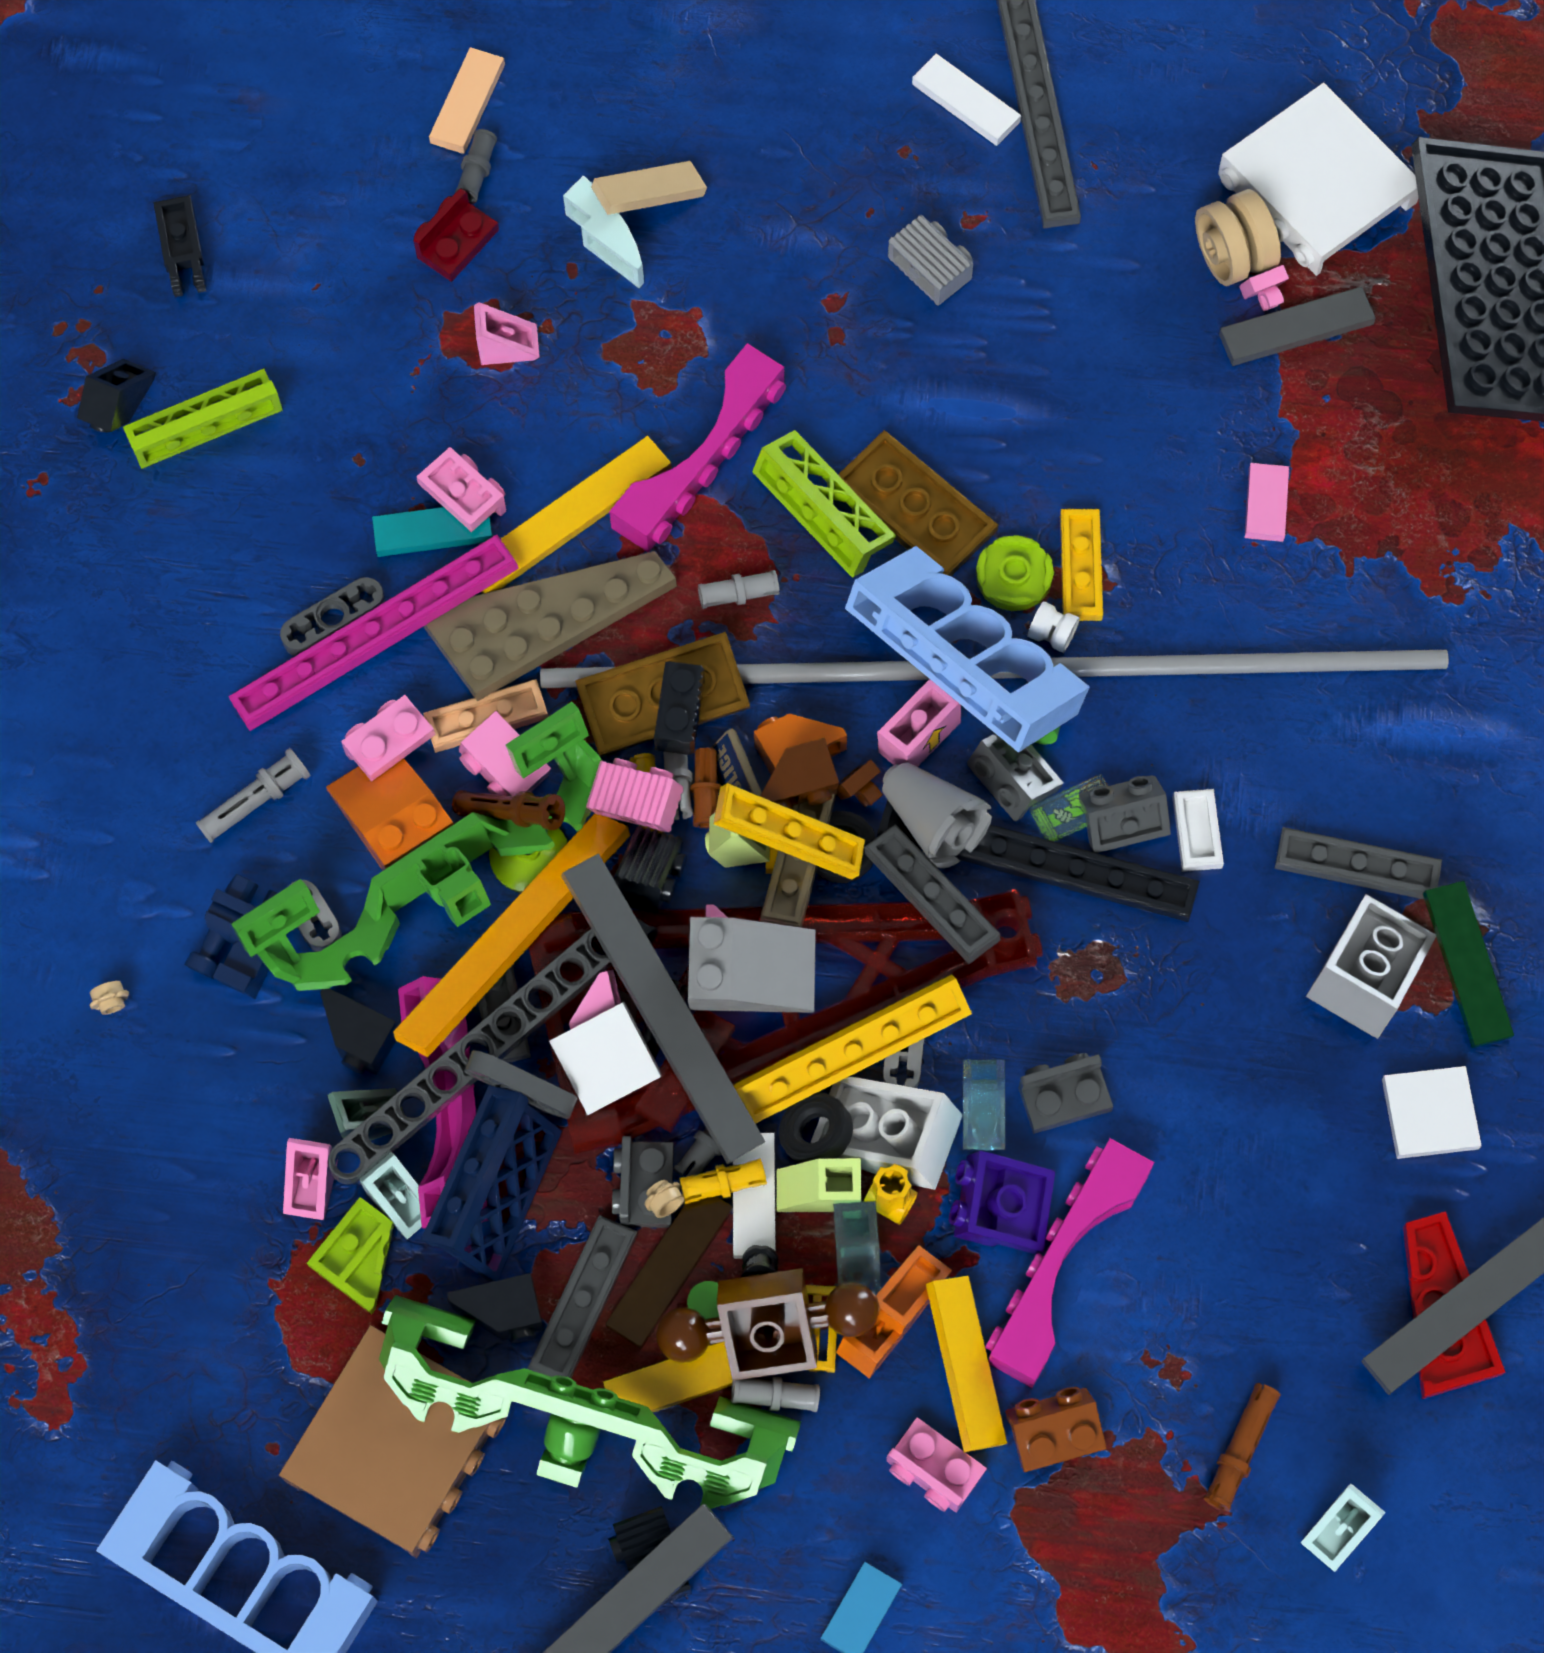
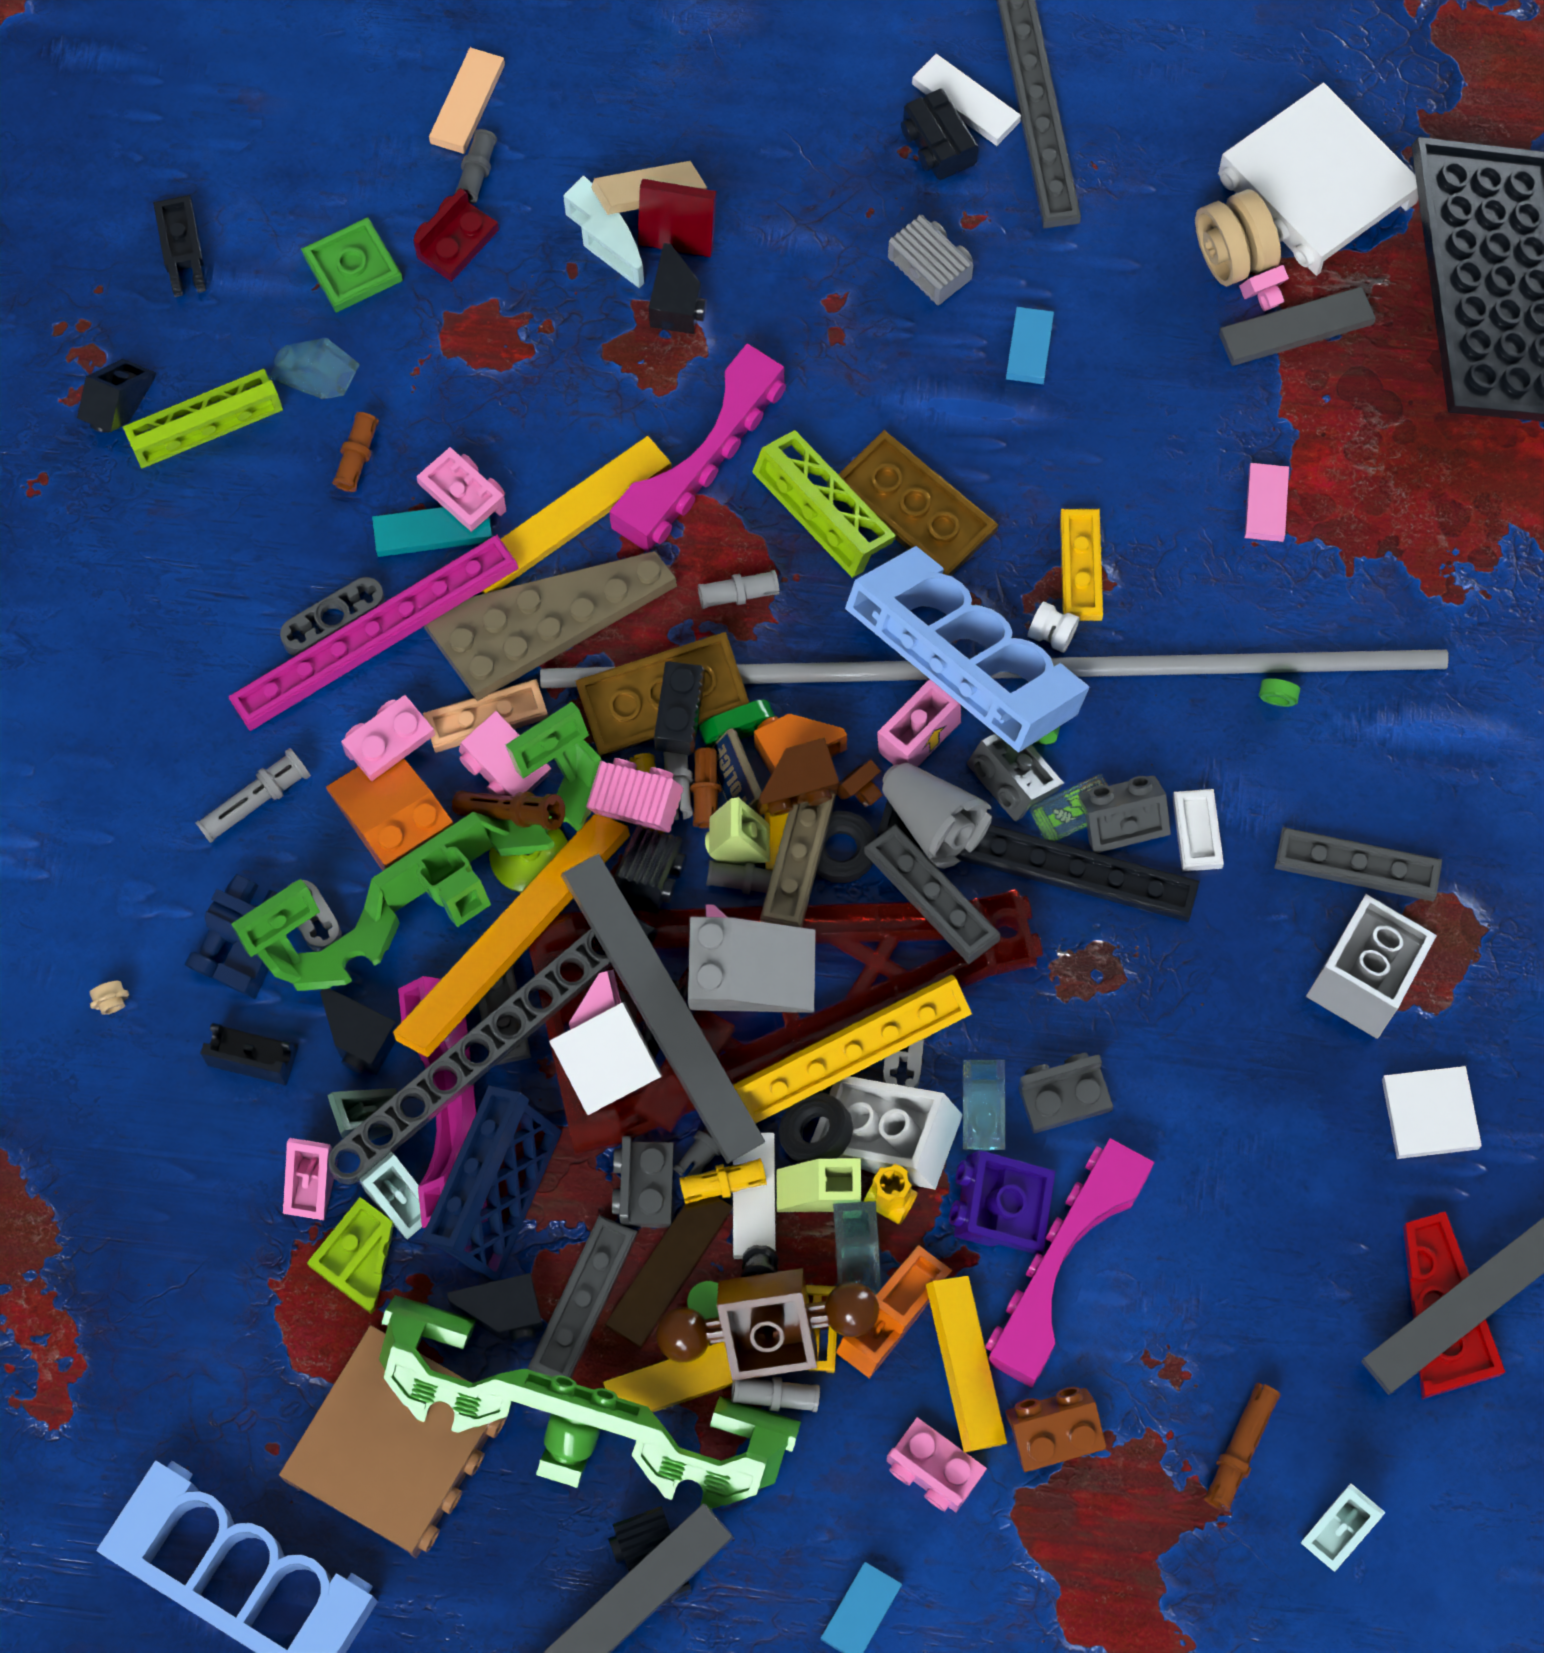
dark grey beam [464,1050,578,1119] -> none
bright pink slope [474,302,539,365] -> none
tan plate [645,1180,685,1218] -> none
yellow tile [713,783,865,880] -> none
lime tile [975,535,1054,611] -> none
dark green tile [1423,881,1514,1048] -> none
none -> black hinge [200,1023,298,1085]
none -> clear light blue slope [269,338,360,399]
none -> bright green tile [301,217,403,313]
none -> dark orange pin [332,412,379,492]
none -> dark red tile [638,178,717,257]
none -> black slope [648,243,707,334]
none -> green beam [699,699,775,748]
none -> dark grey pin [706,860,773,895]
none -> black brick [900,88,978,180]
none -> dark azure tile [1006,307,1054,385]
none -> bright green tile [1259,679,1301,707]

